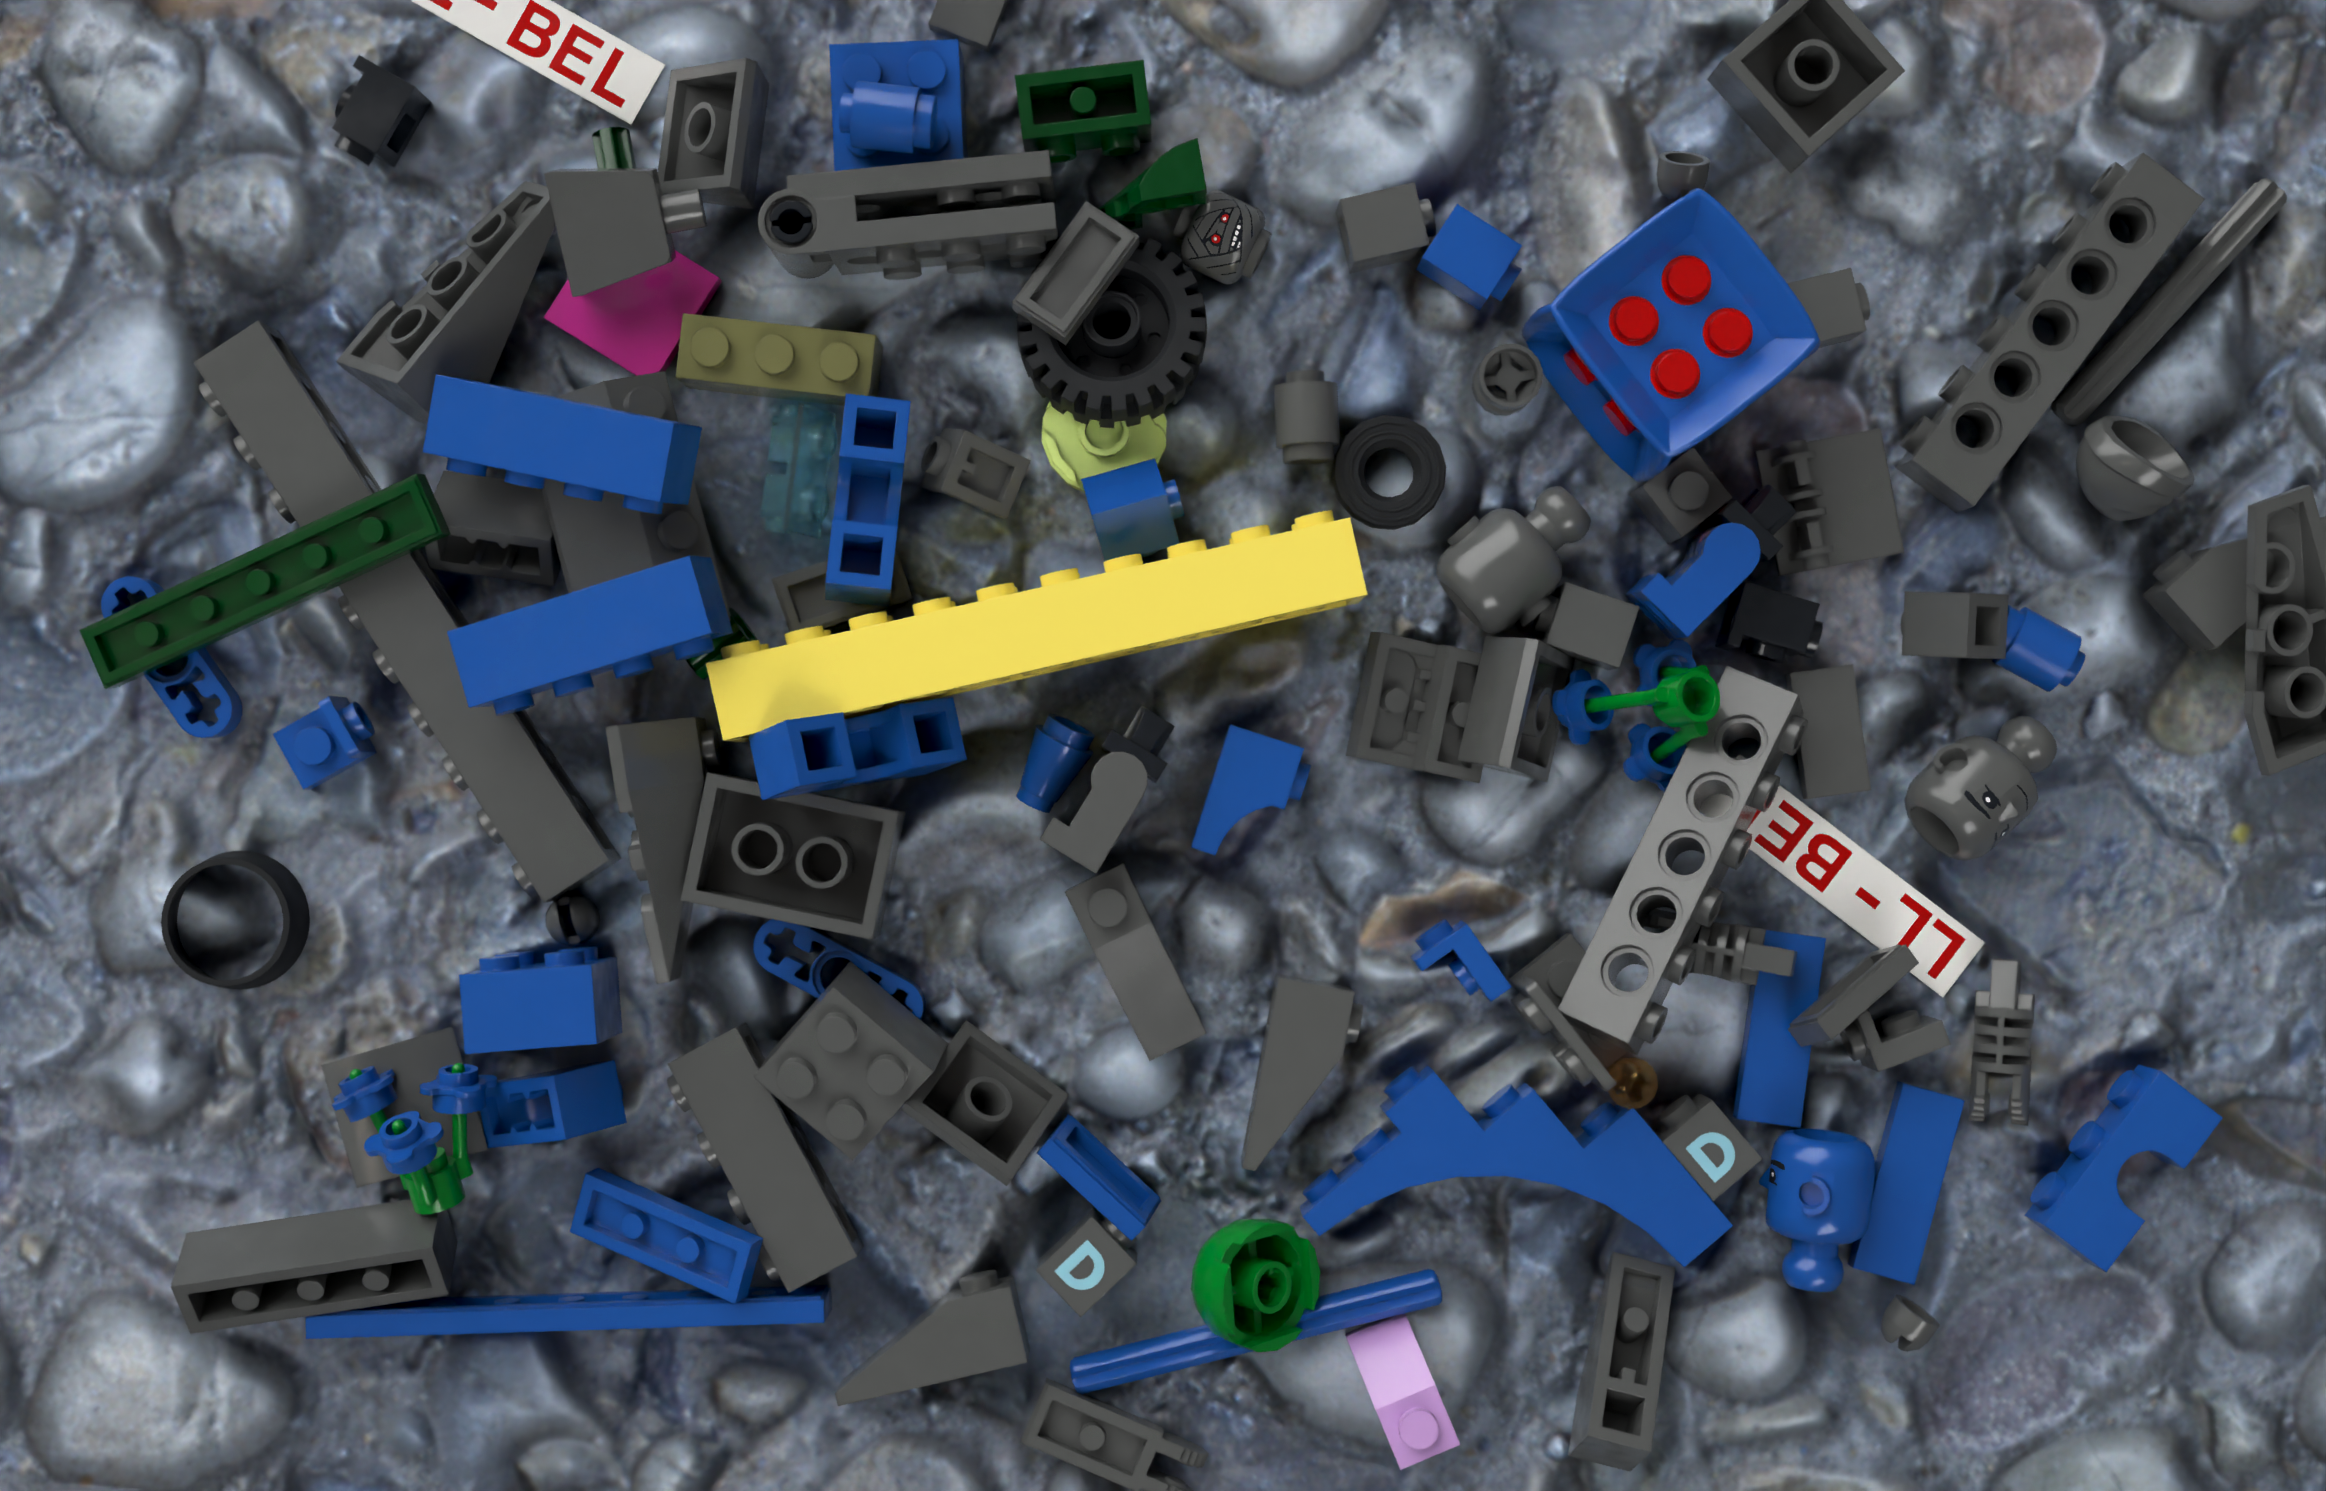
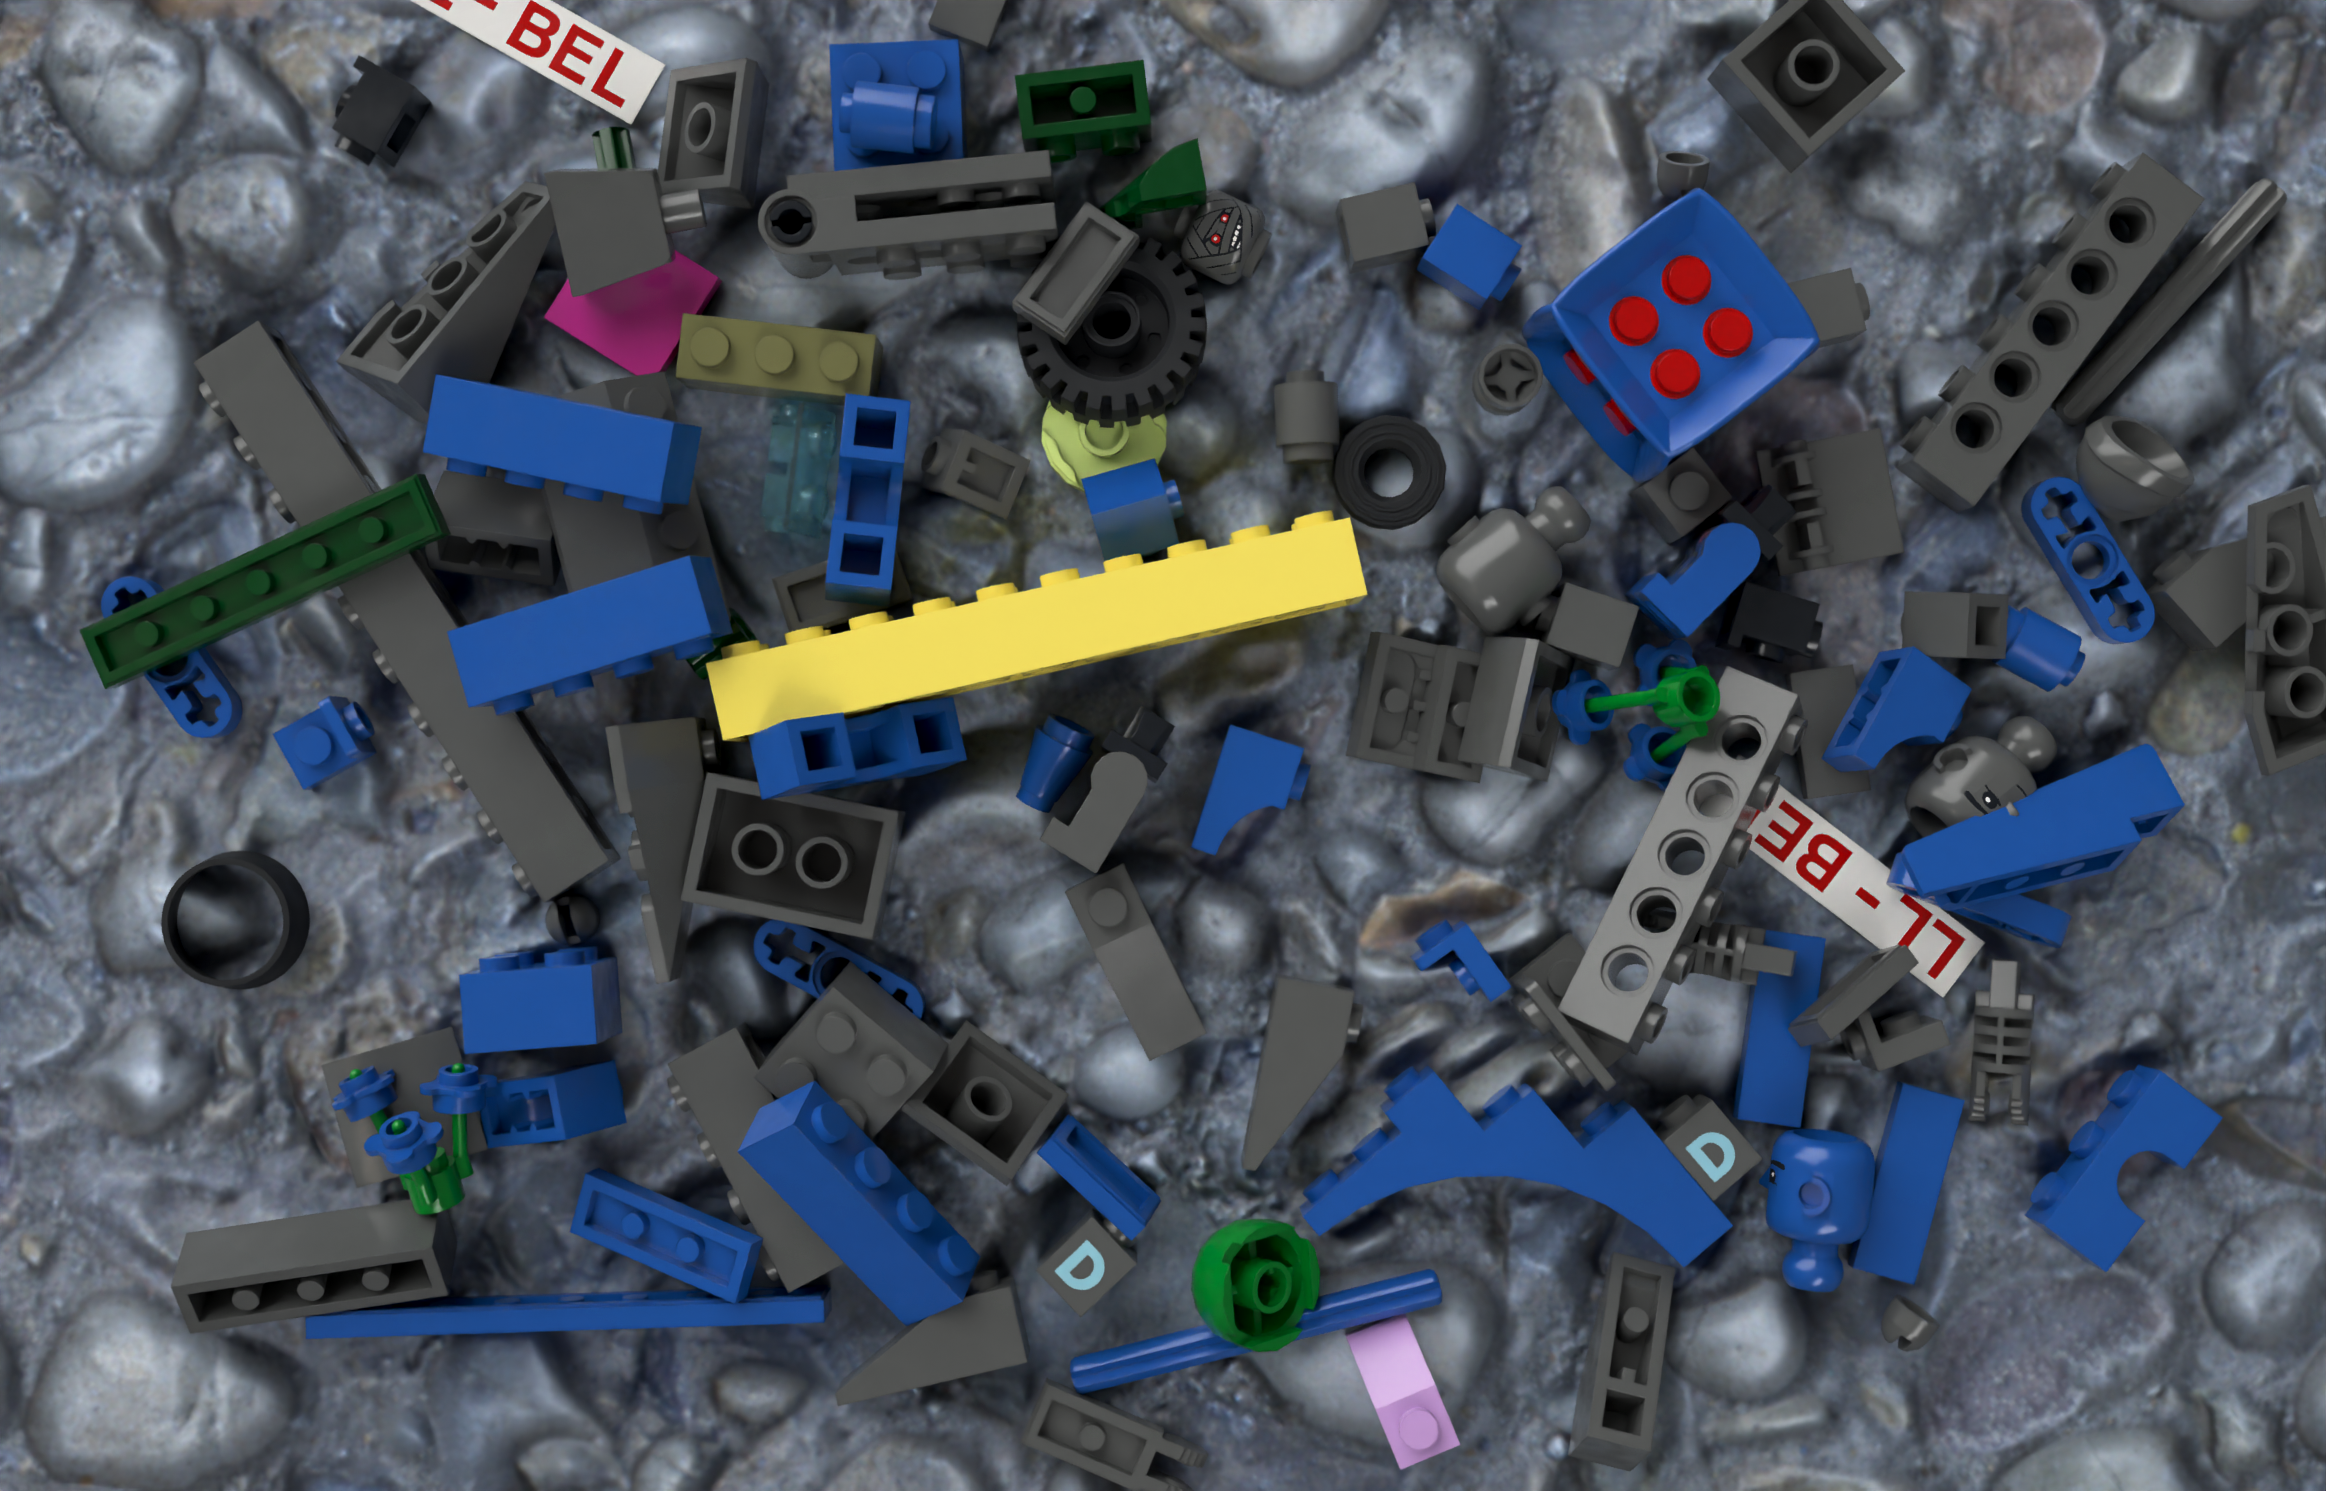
clear orange piece [1606,1058,1658,1109] -> none
none -> blue brick [737,1080,980,1326]
none -> blue arch [1821,646,1972,772]
none -> blue beam [1886,853,2072,948]
none -> blue wedge [1901,744,2185,911]
none -> blue beam [2021,477,2155,644]

